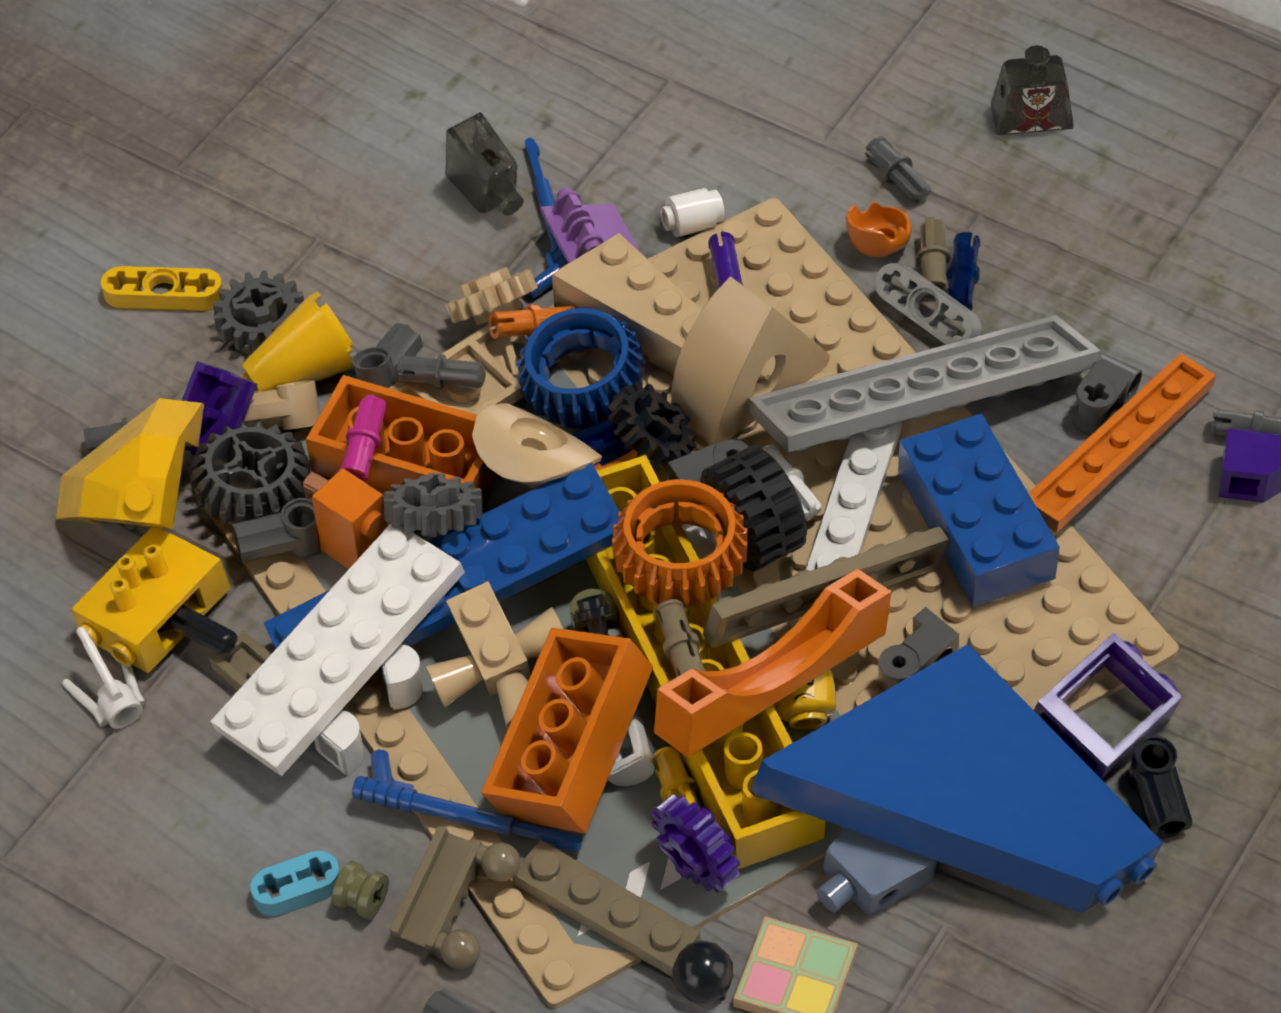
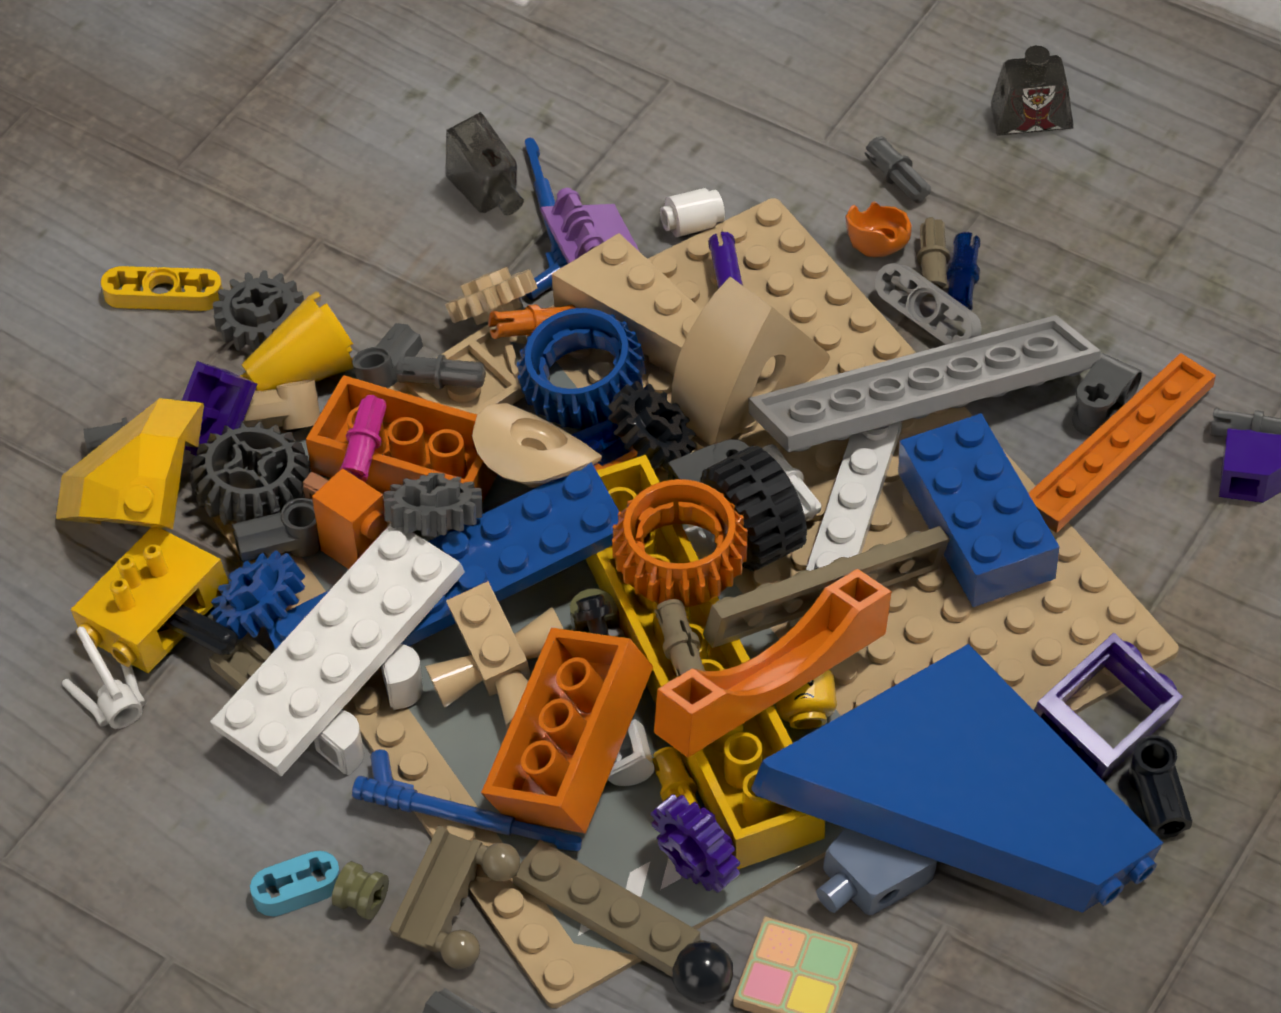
dark grey leg [878,607,959,692] -> none
none -> blue gear [211,551,305,639]

